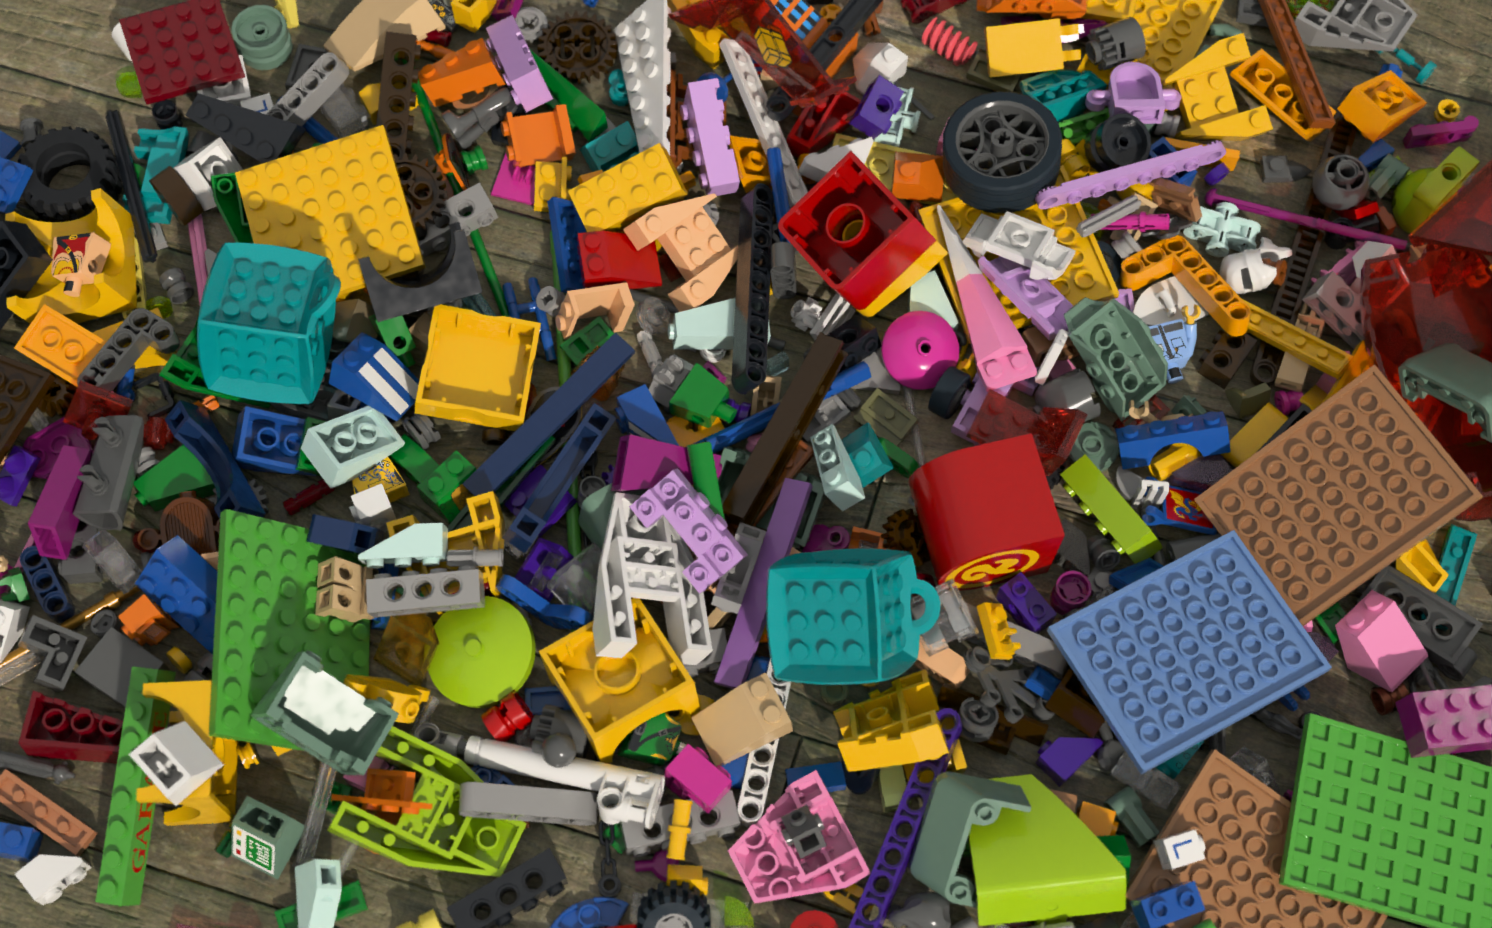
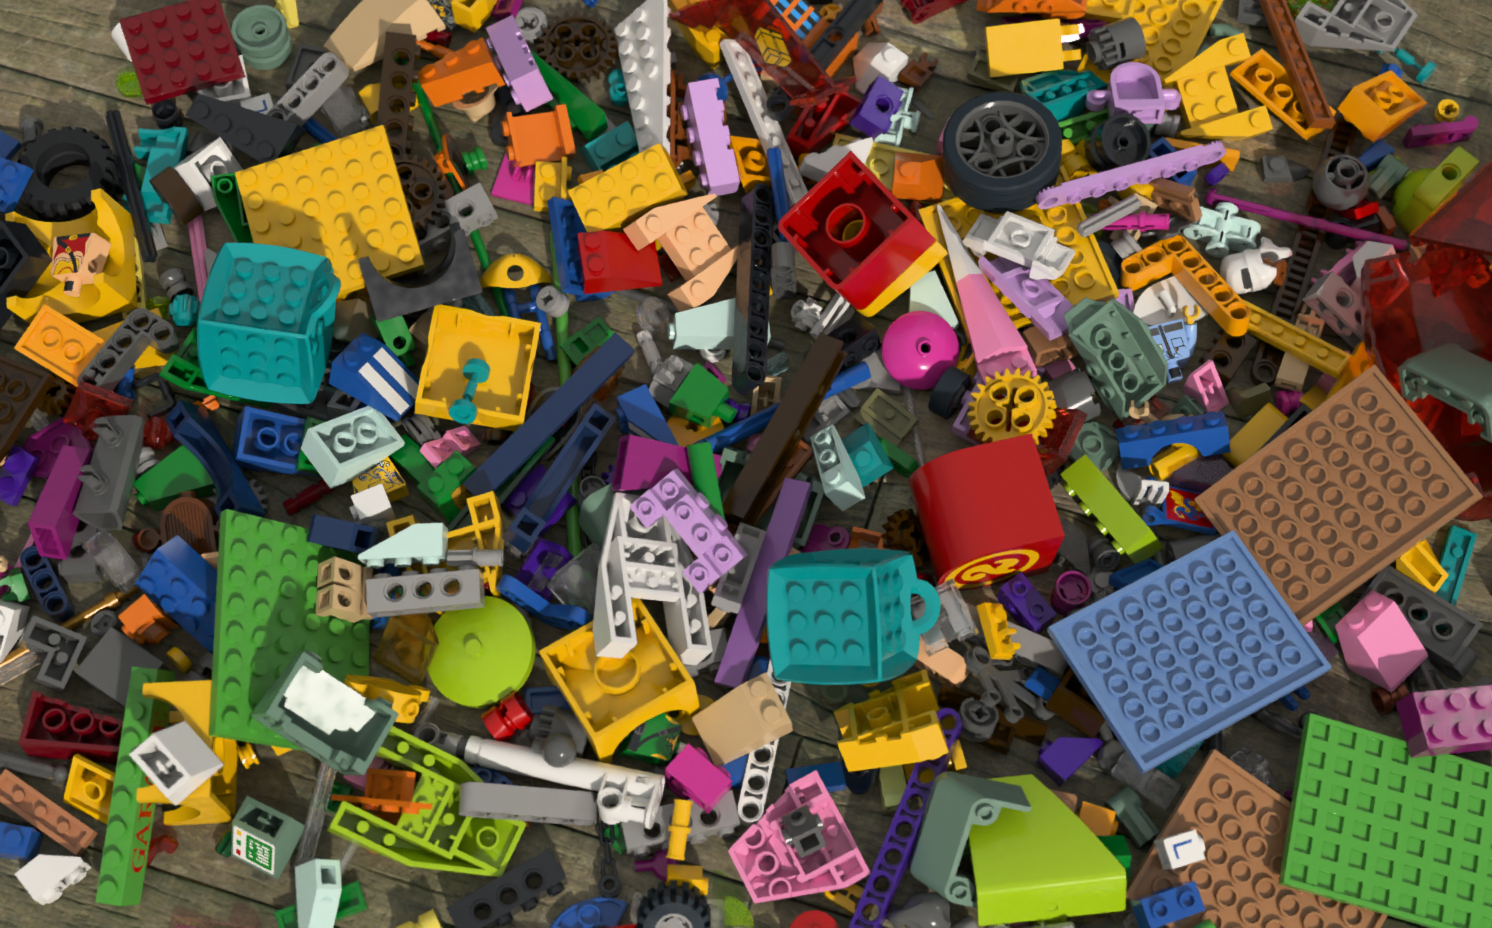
dark grey piece [441,87,518,151] -> none
light nougat panel [555,282,635,340] -> none
coral piece [922,17,978,66] -> none
white tile [1035,329,1069,385] -> none
none -> yellow slope [63,754,115,824]
none -> clear red arm [146,834,178,869]
none -> teal gear [169,294,200,327]
none -> bright pink slope [420,426,481,469]
none -> teal wheel [449,358,491,424]
none -> yellow piece [480,253,552,288]
none -> reddish brown plate [898,52,939,93]
none -> yellow gear [967,368,1057,445]
none -> bright pink slope [1182,360,1229,413]

